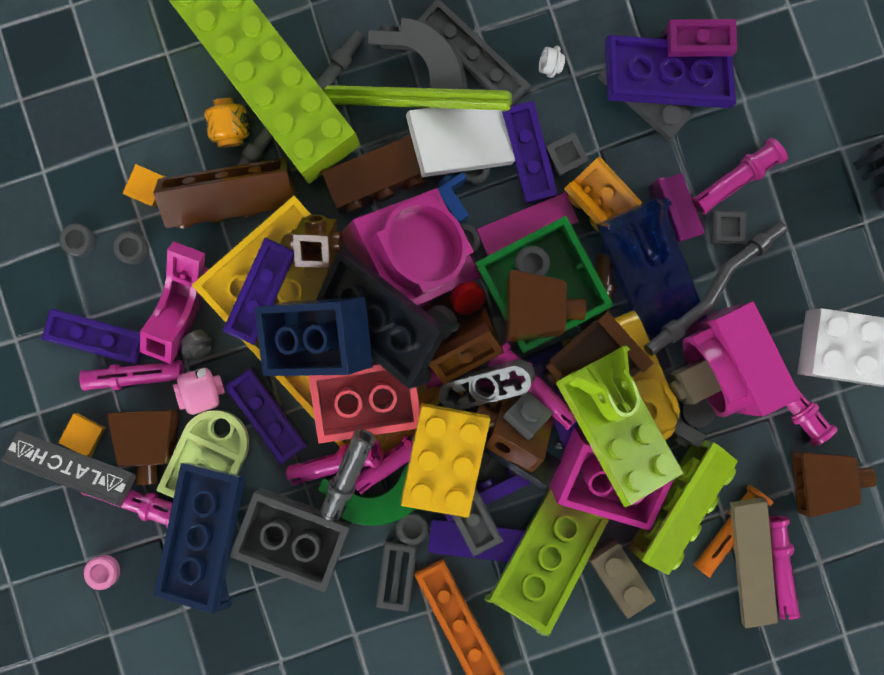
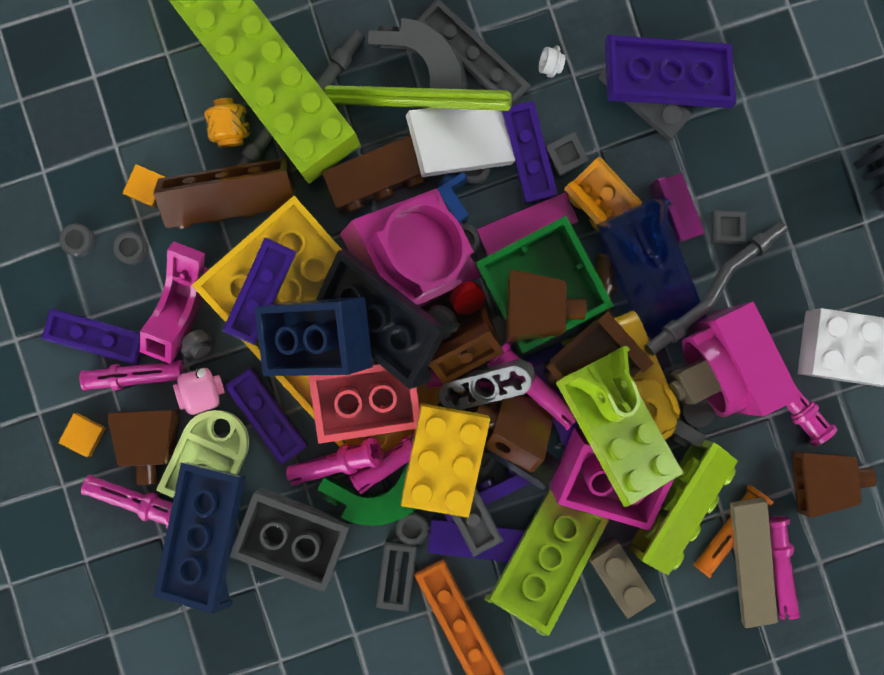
dark grey tile [1,431,137,507] -> none
bright pink tile [84,555,120,590] -> none
reddish brown brick [290,214,343,268] -> none
dark grey pin [320,429,375,521] -> none
dark grey plate [503,391,553,441] -> none
dark grey tile [514,246,550,276] -> none
magenta panel [662,19,737,57] -> none
dark pink pin [692,137,788,215] -> none

